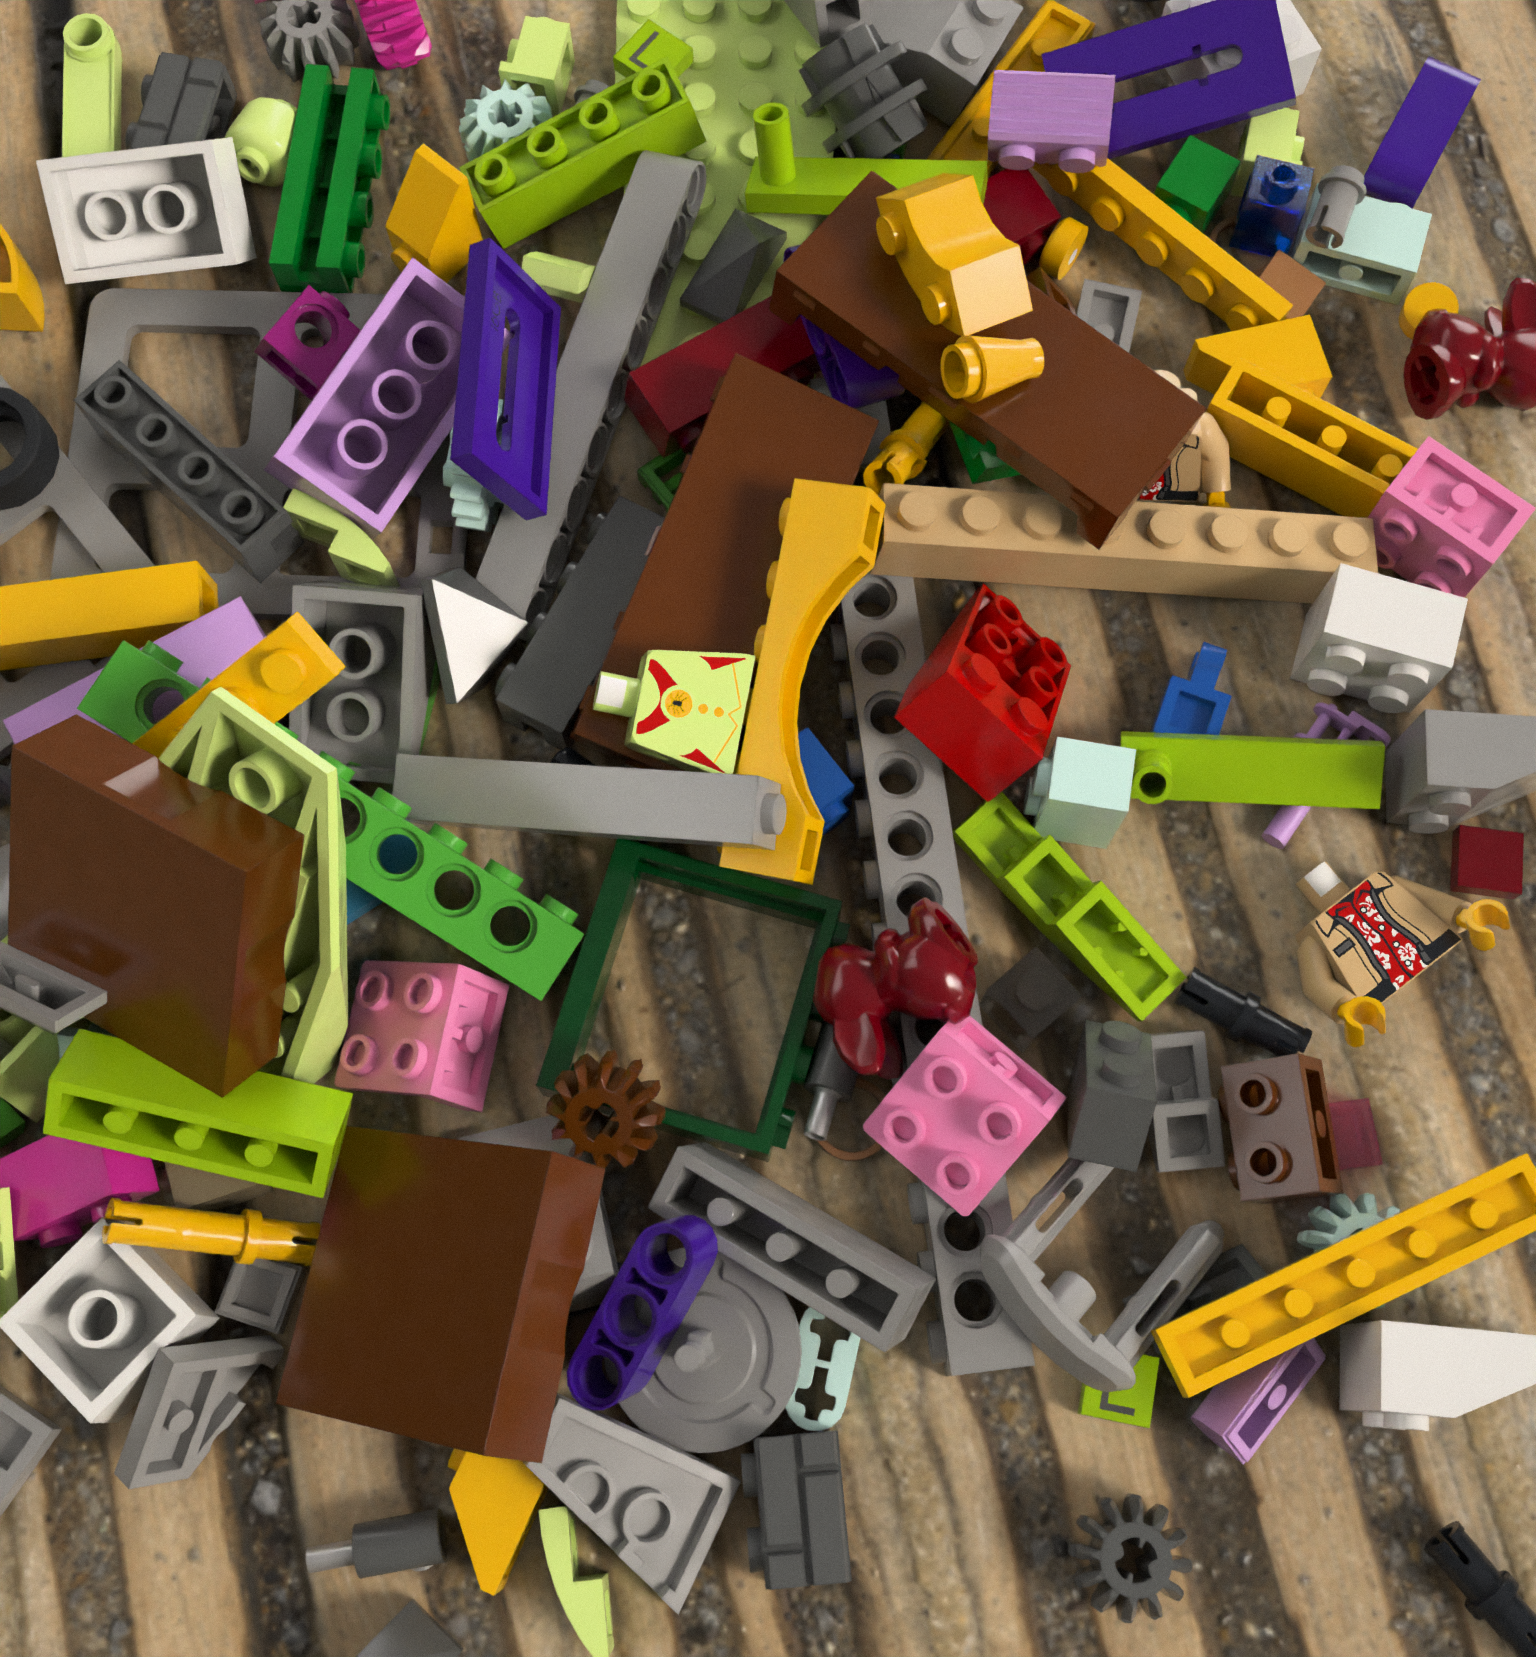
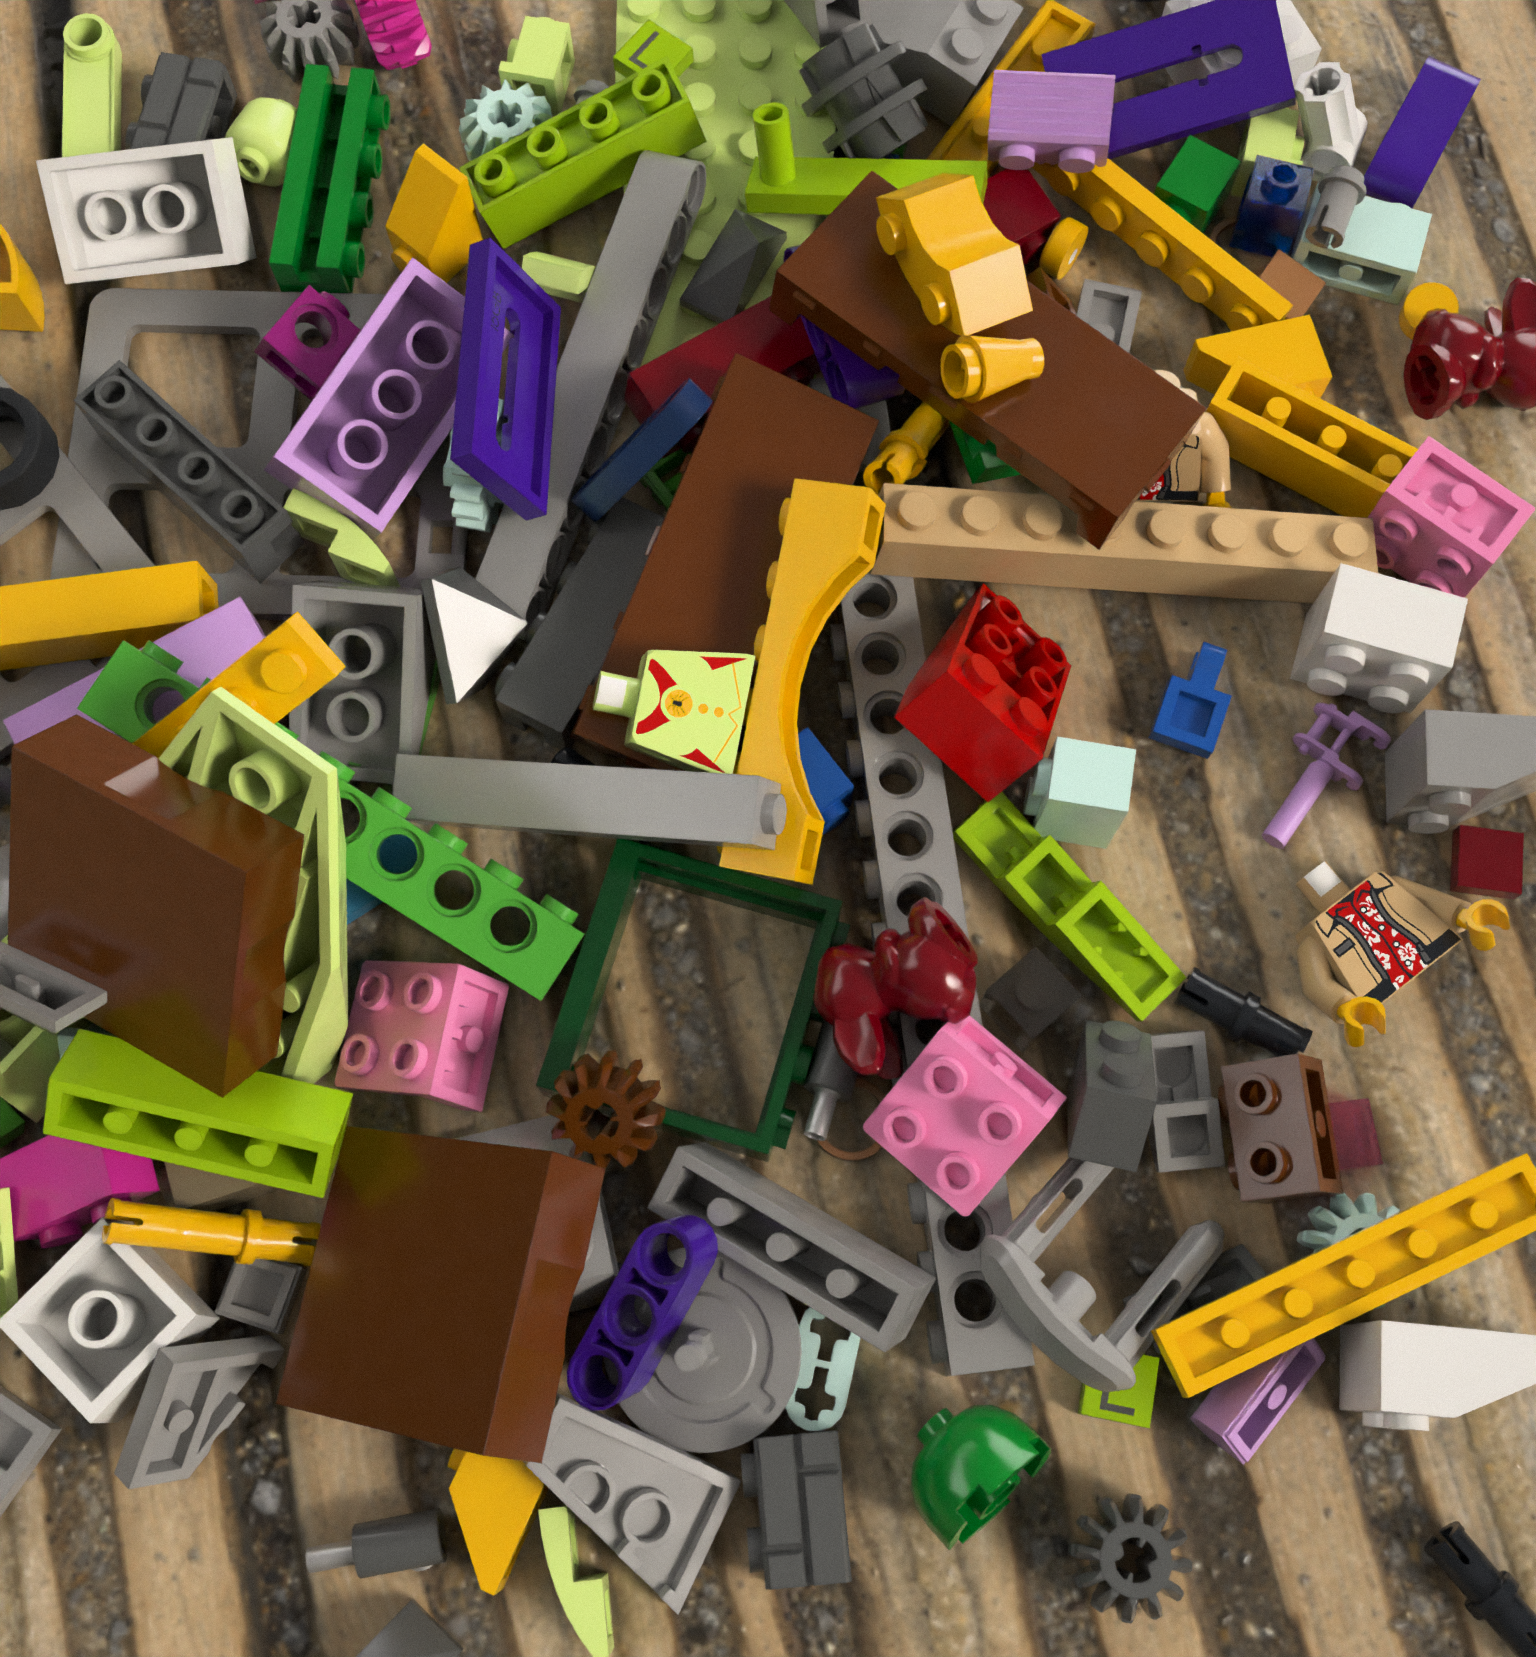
lime piece [1120,731,1385,809] -> none
none -> dark blue beam [571,378,713,522]
none -> green cylinder [910,1405,1052,1550]
none -> white piece [1294,62,1368,182]

